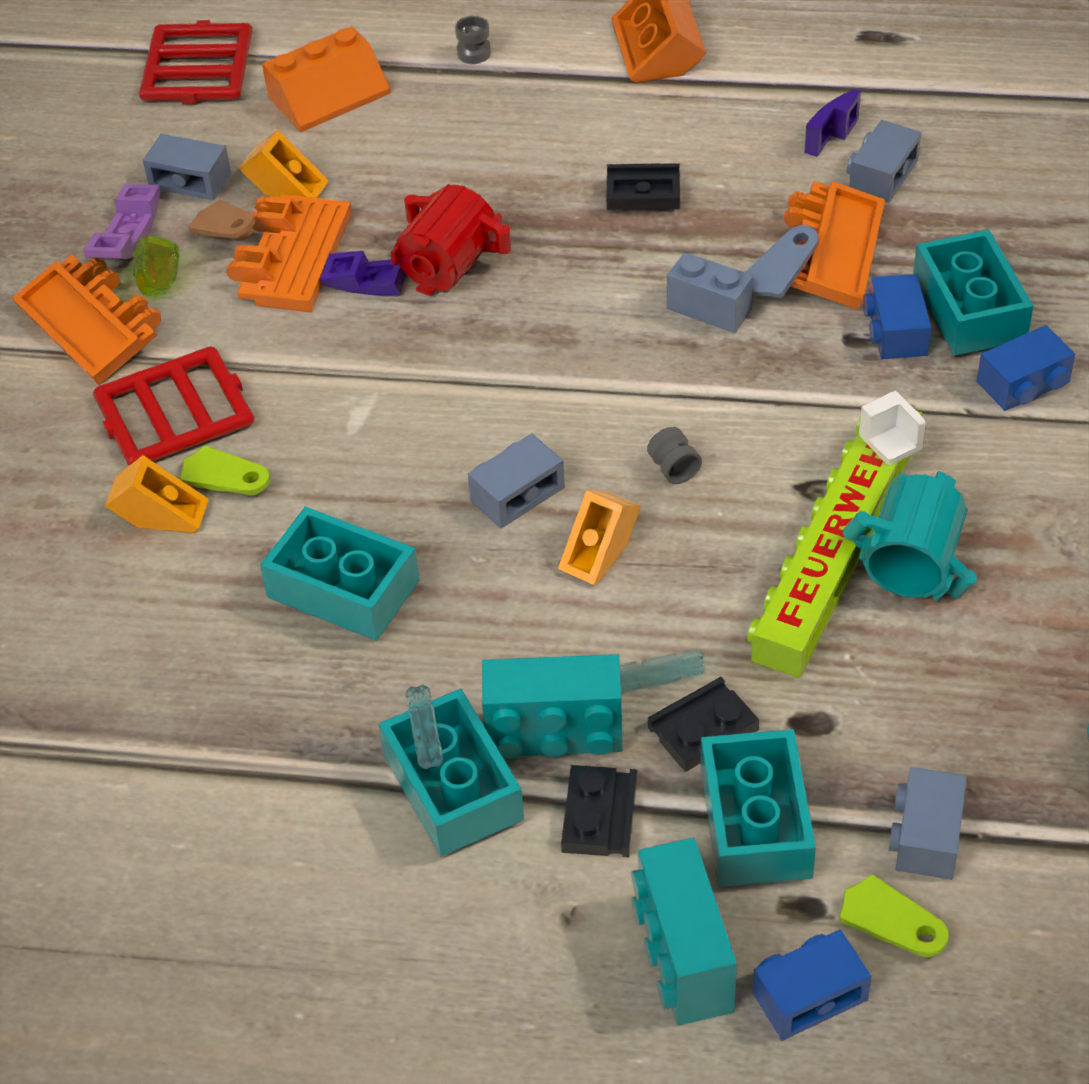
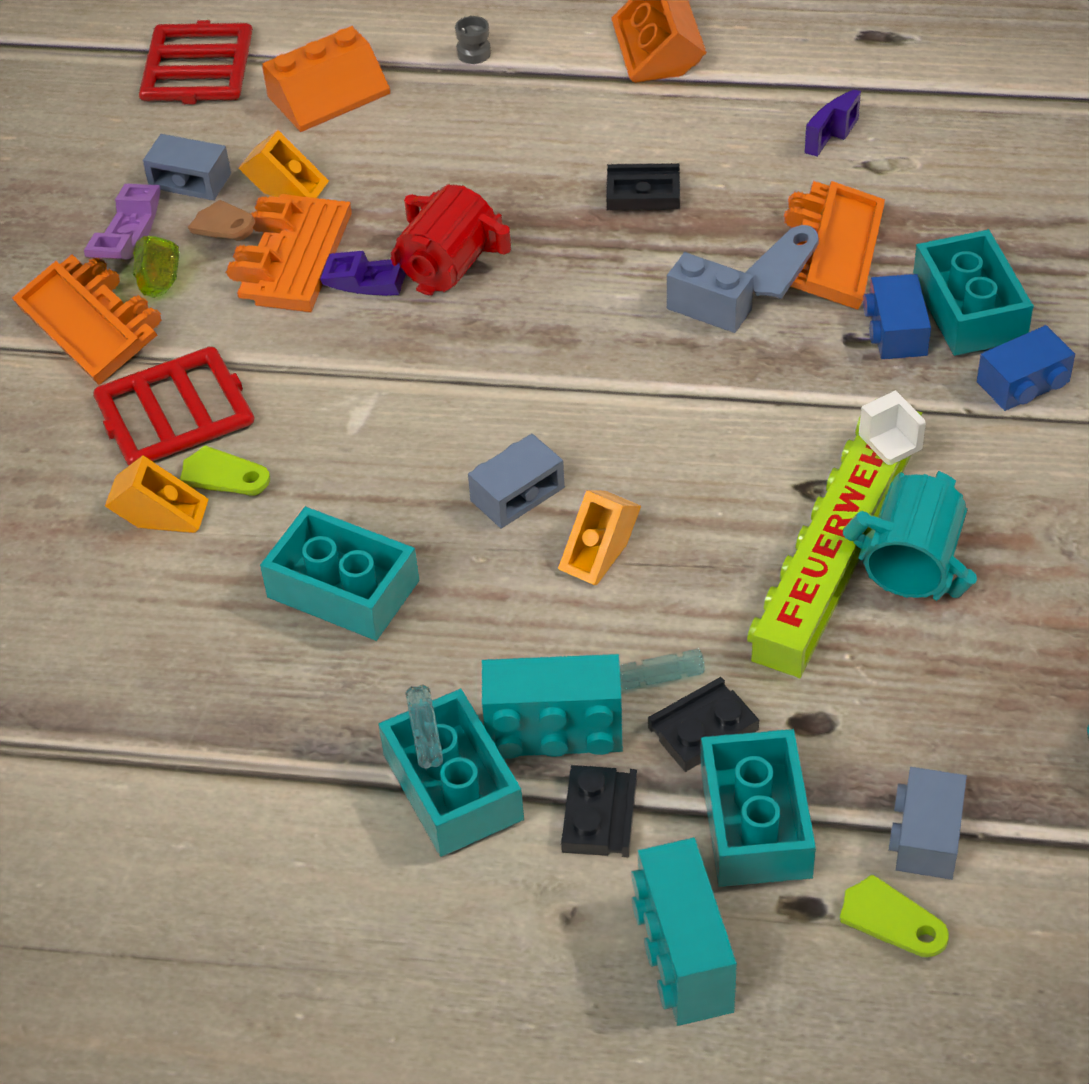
dark grey wheel [647,427,702,484] -> none
blue brick [753,929,872,1041] -> none
sand blue brick [846,119,922,203] -> none

